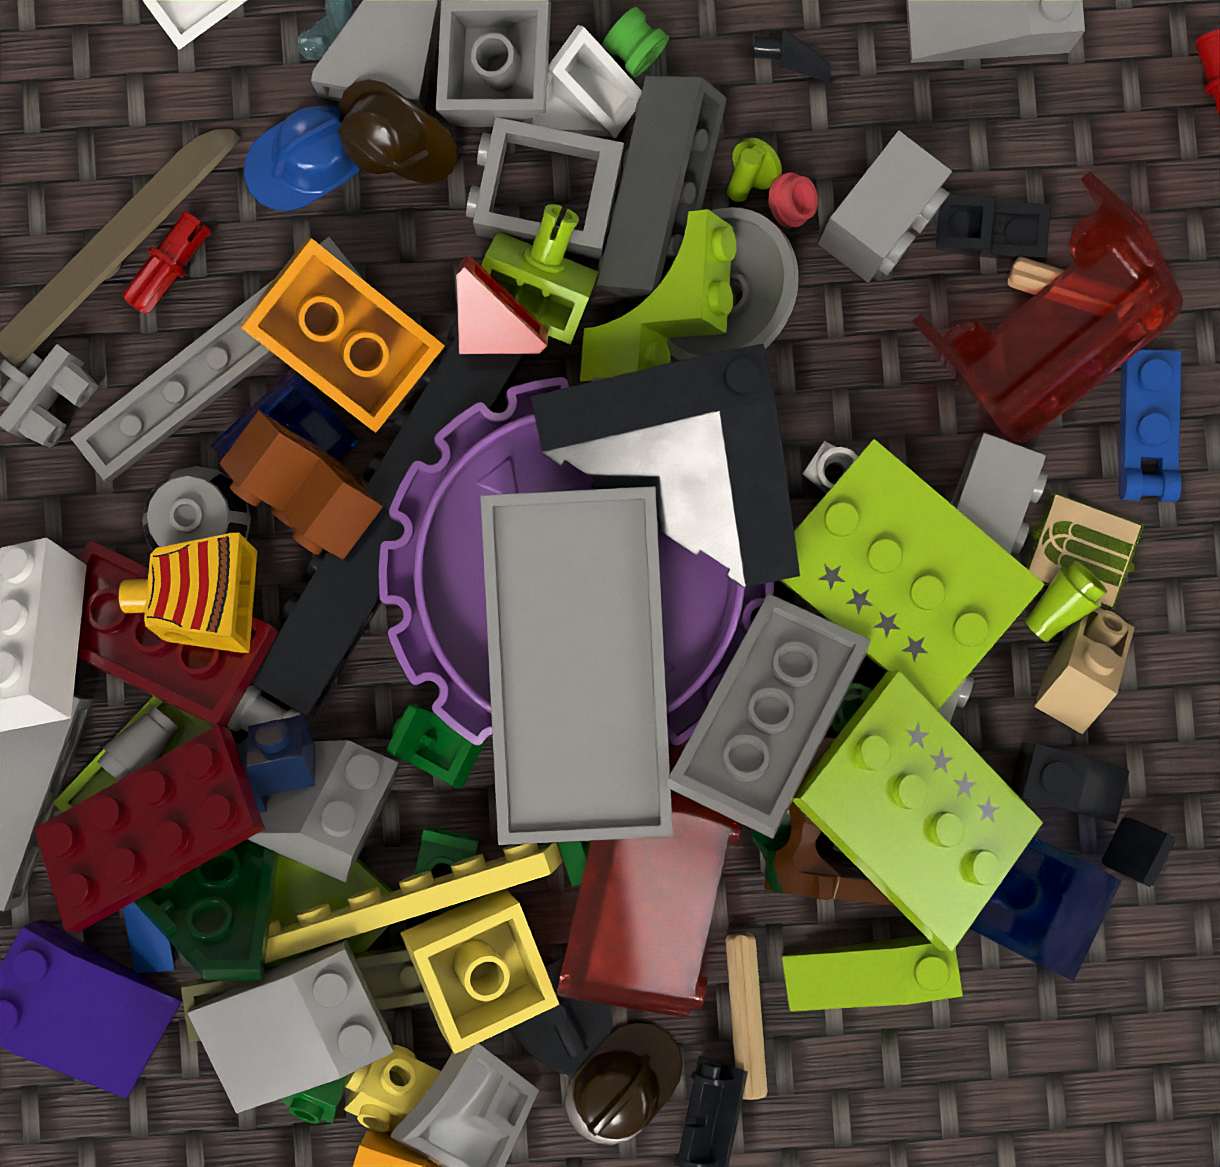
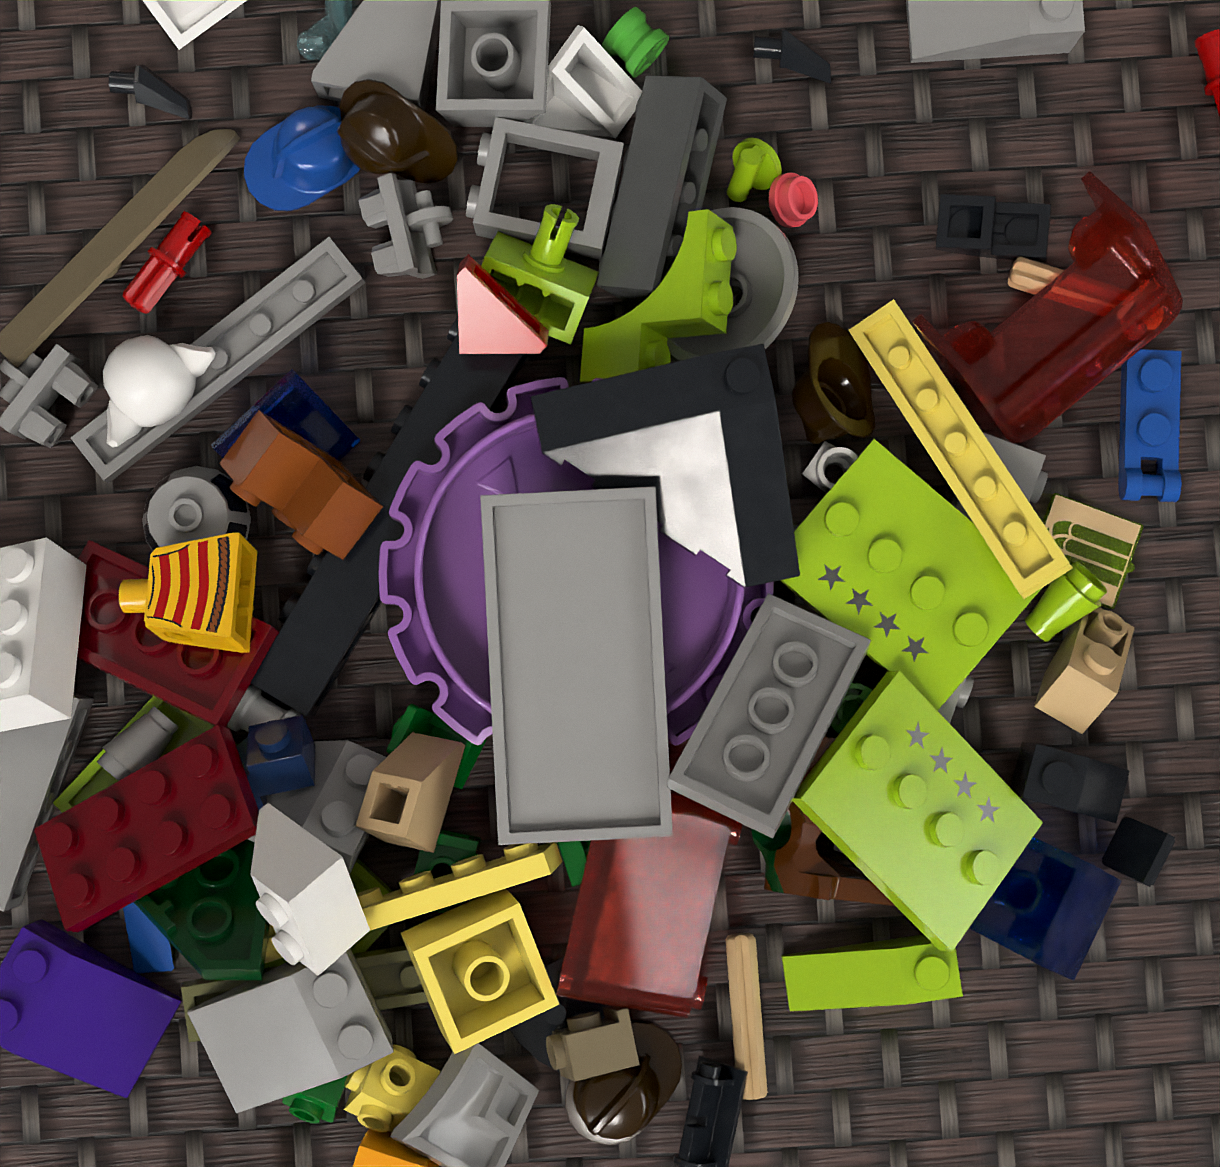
light orange brick [240,237,445,433] -> none
light grey brick [818,130,952,283] -> none
none -> white piece [103,335,216,448]
none -> black bar [109,64,192,120]
none -> white slope [250,803,370,976]
none -> tan slope [356,732,465,853]
none -> light grey hips [358,173,453,279]
none -> dark tan brick [546,1005,639,1082]
none -> dark brown piece [792,322,875,444]
none -> light yellow plate [848,299,1073,599]

